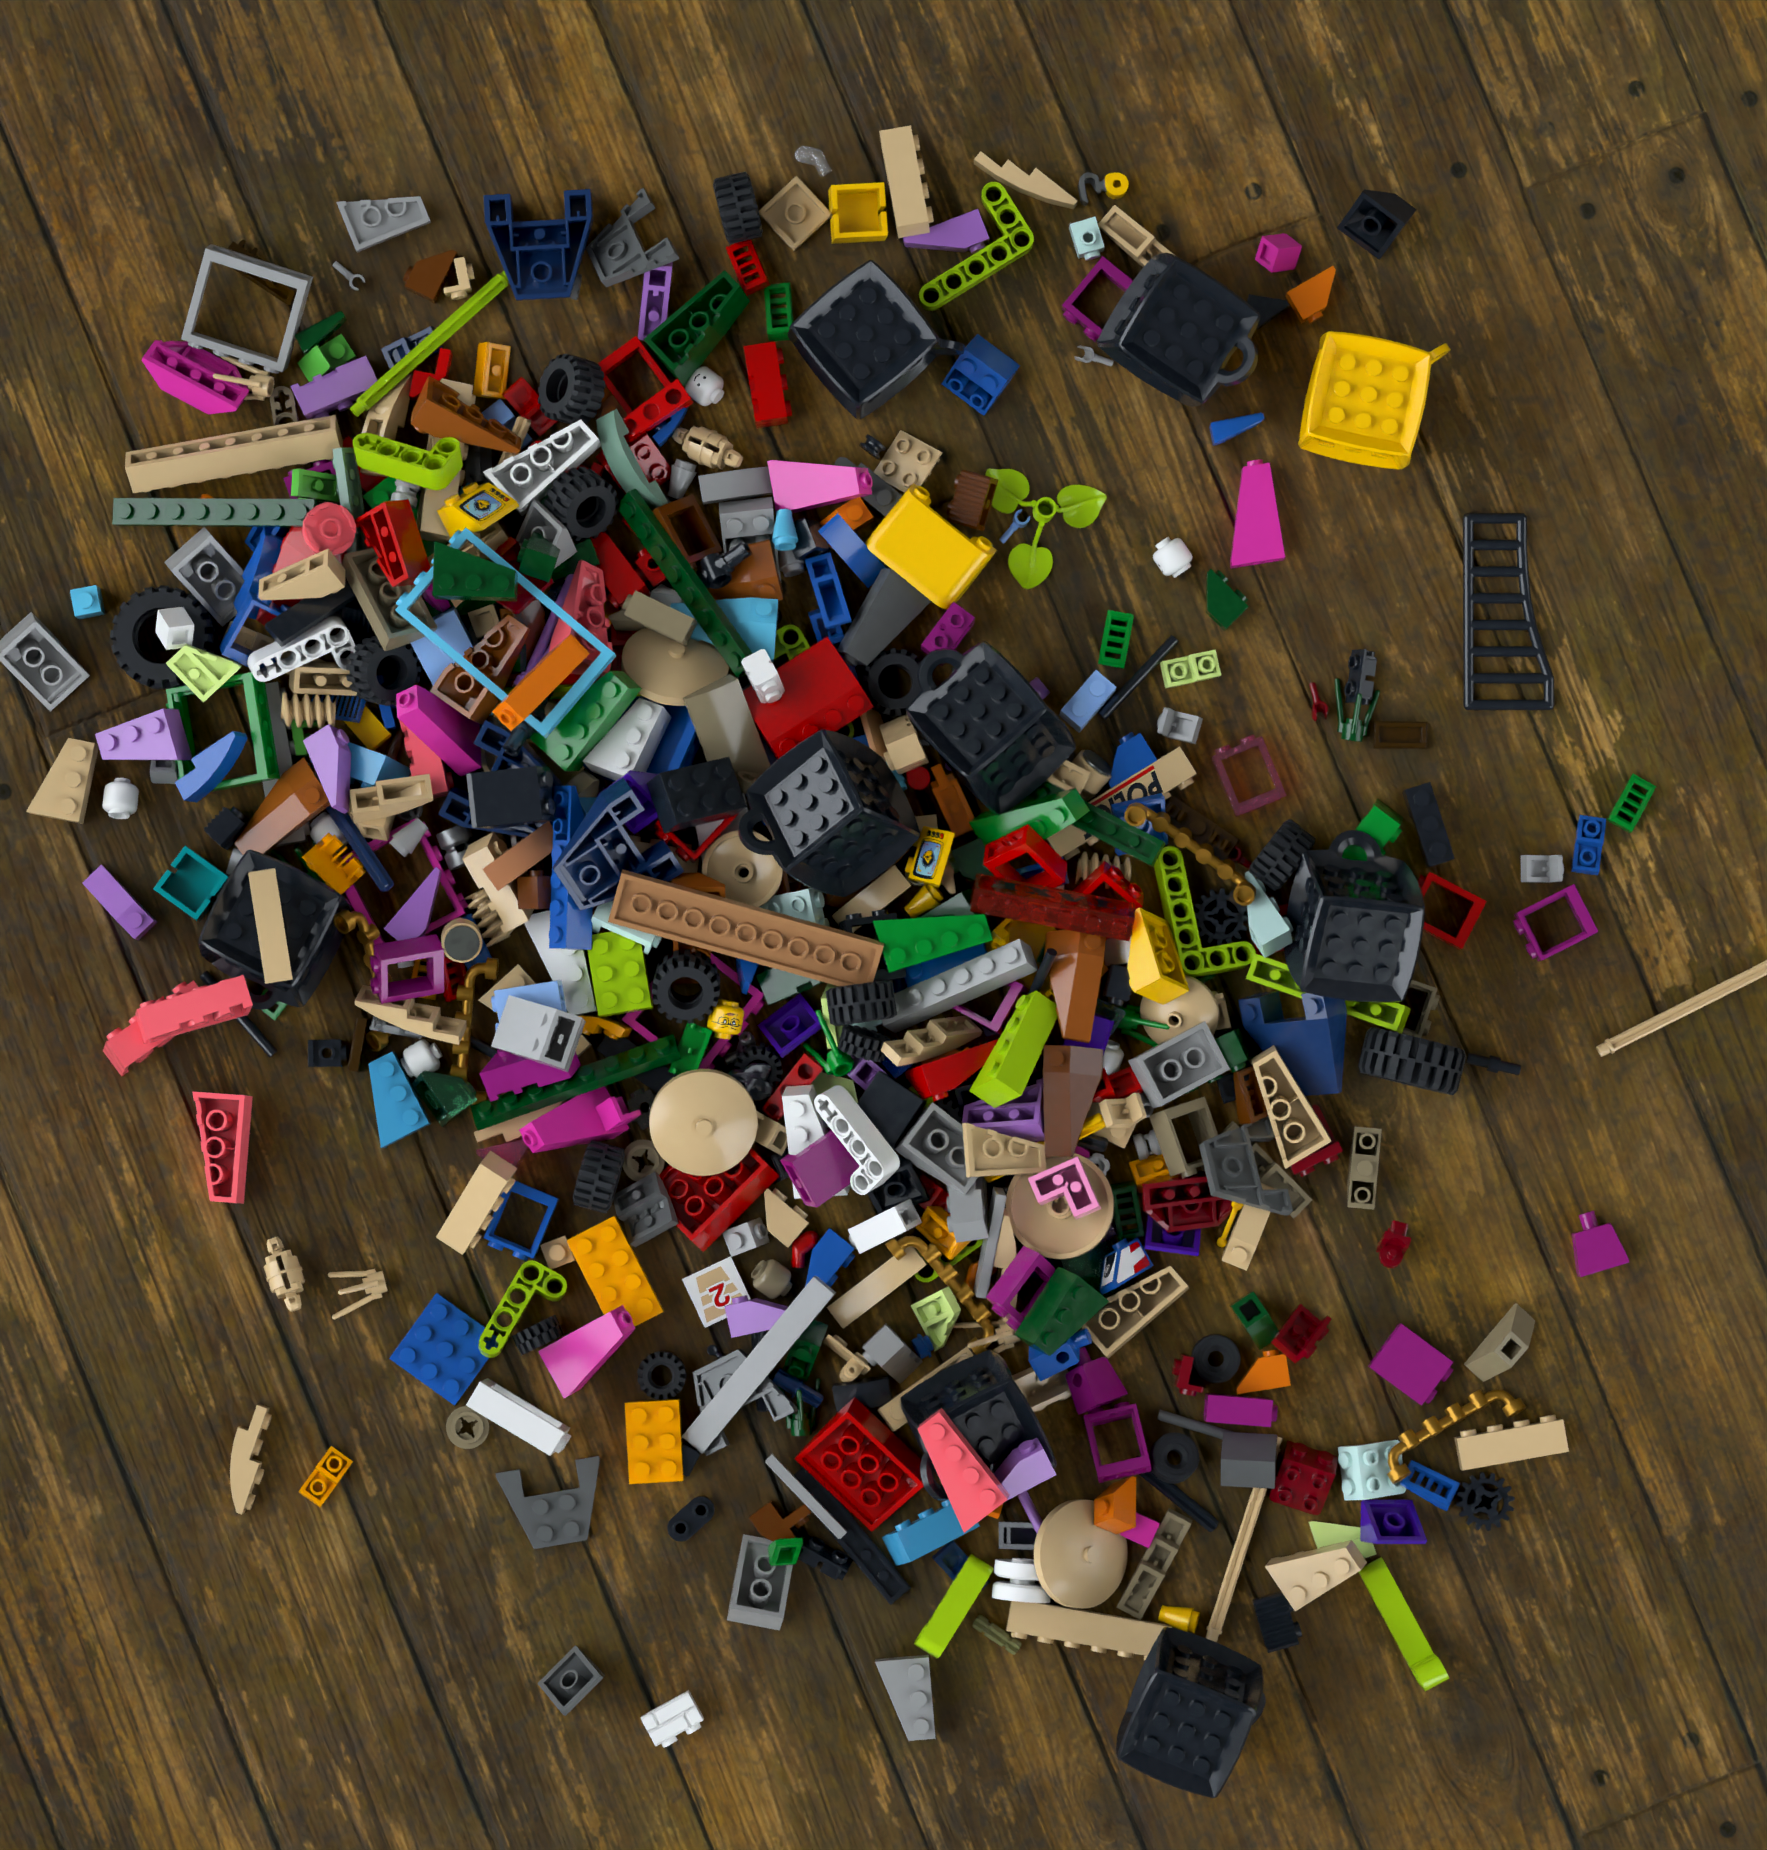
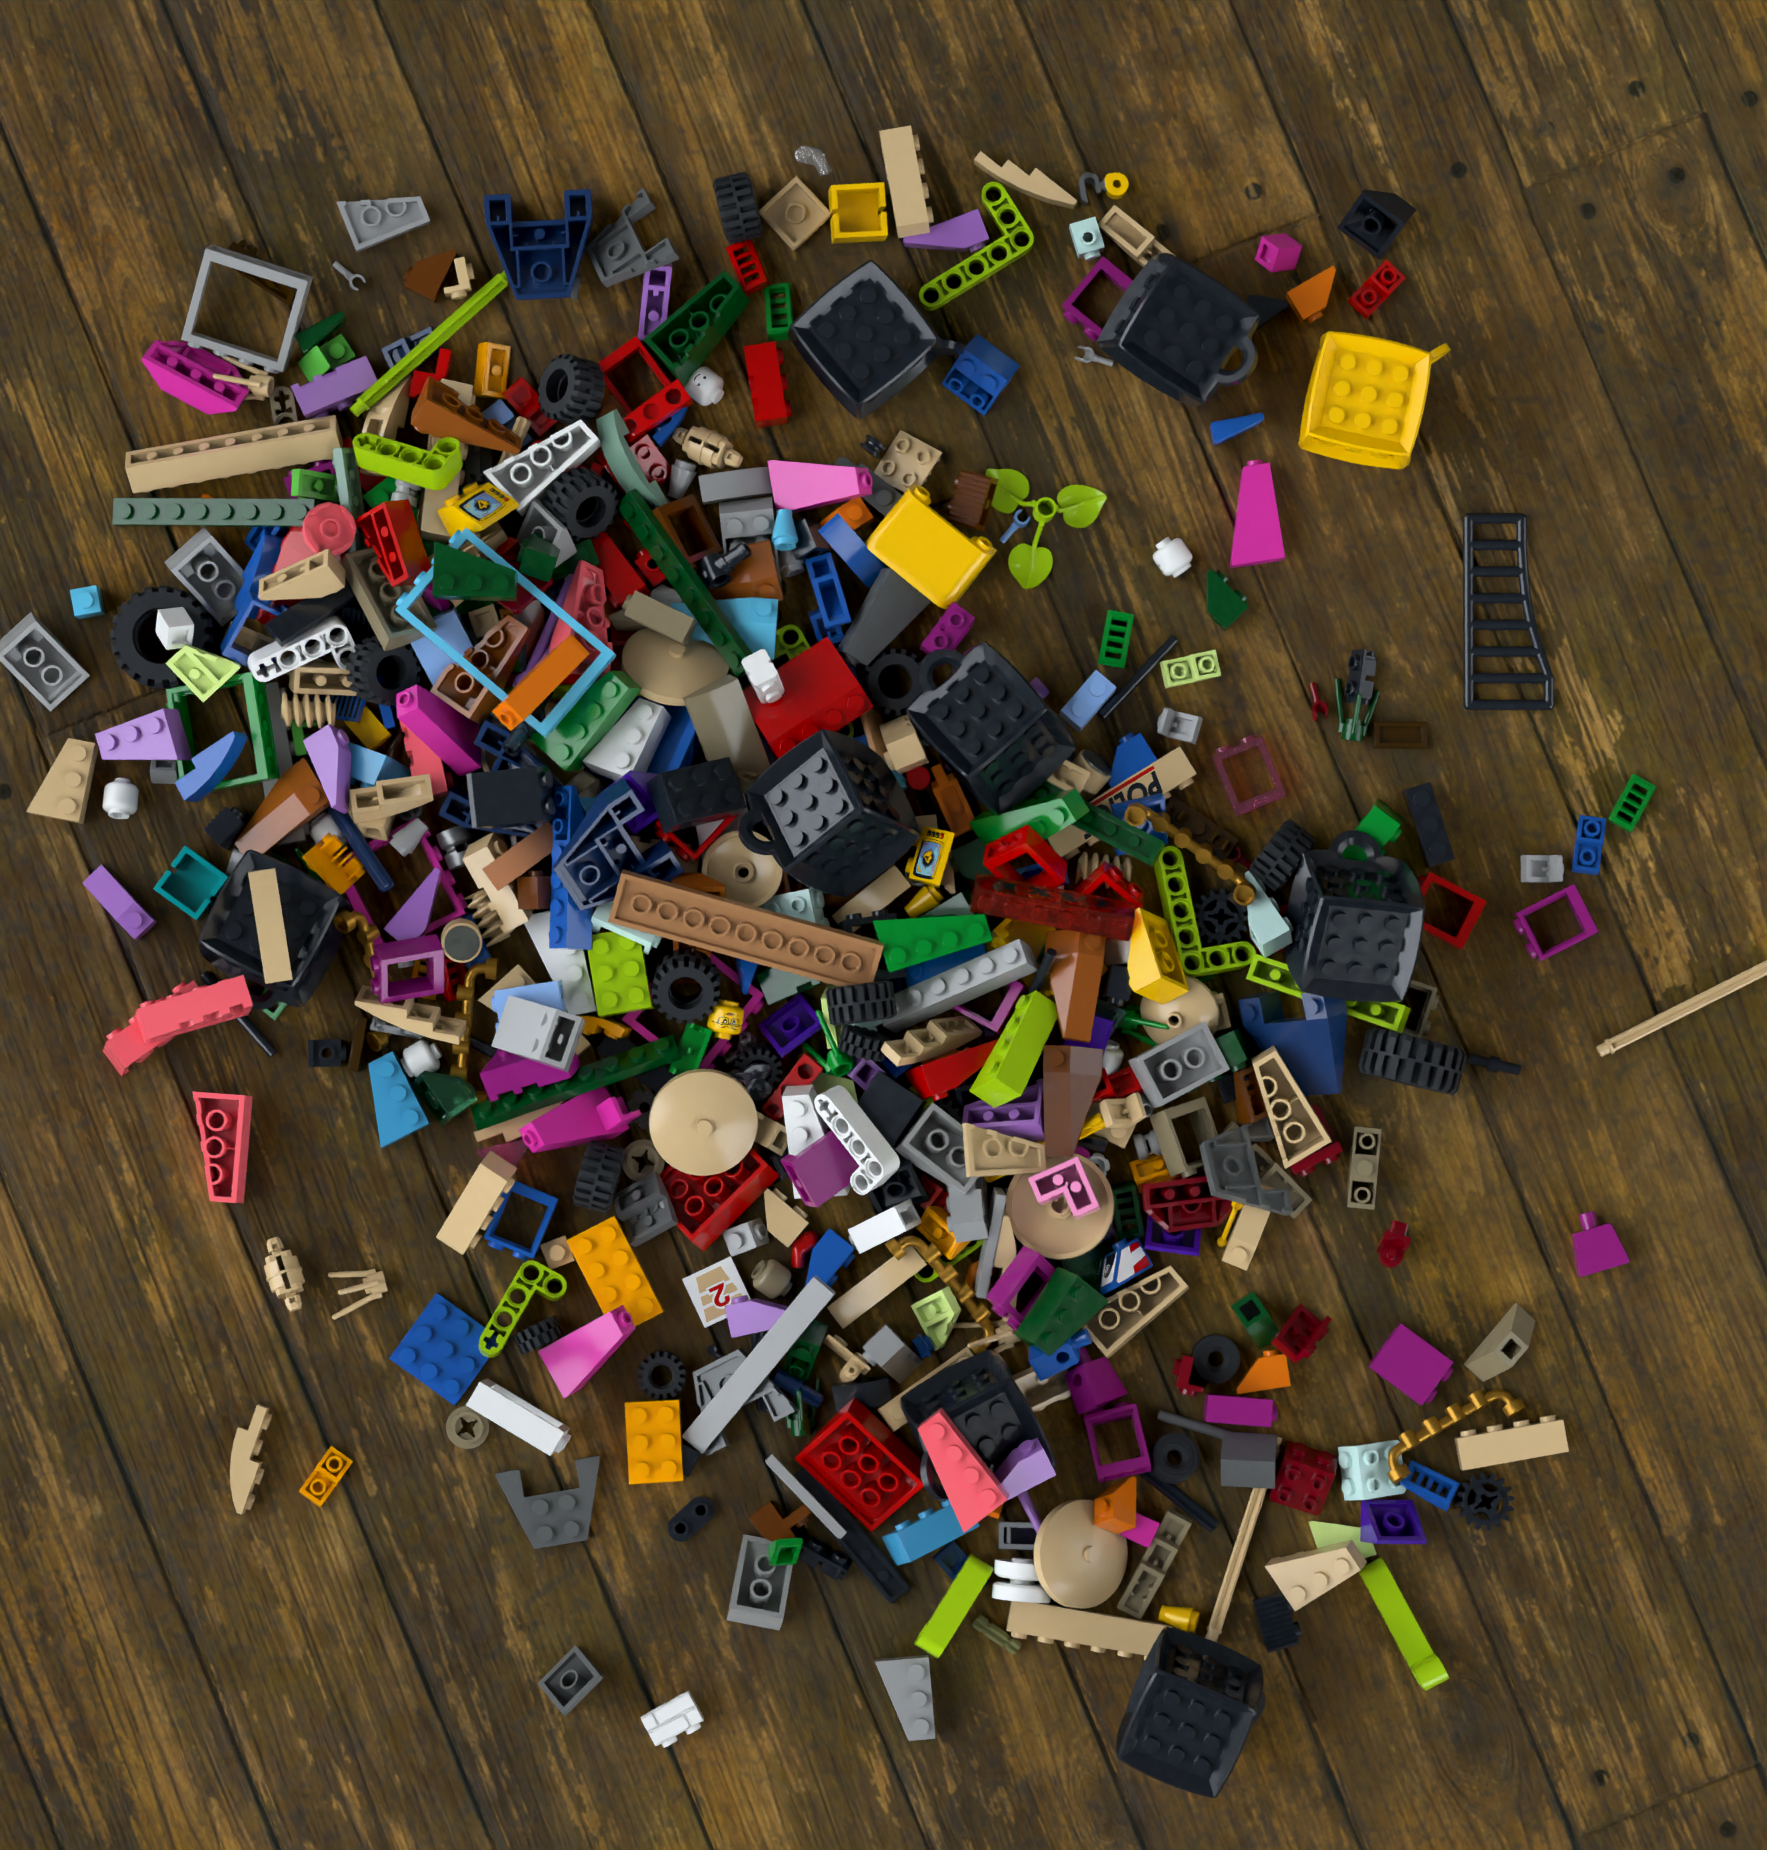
none -> red slope [1347,259,1406,320]

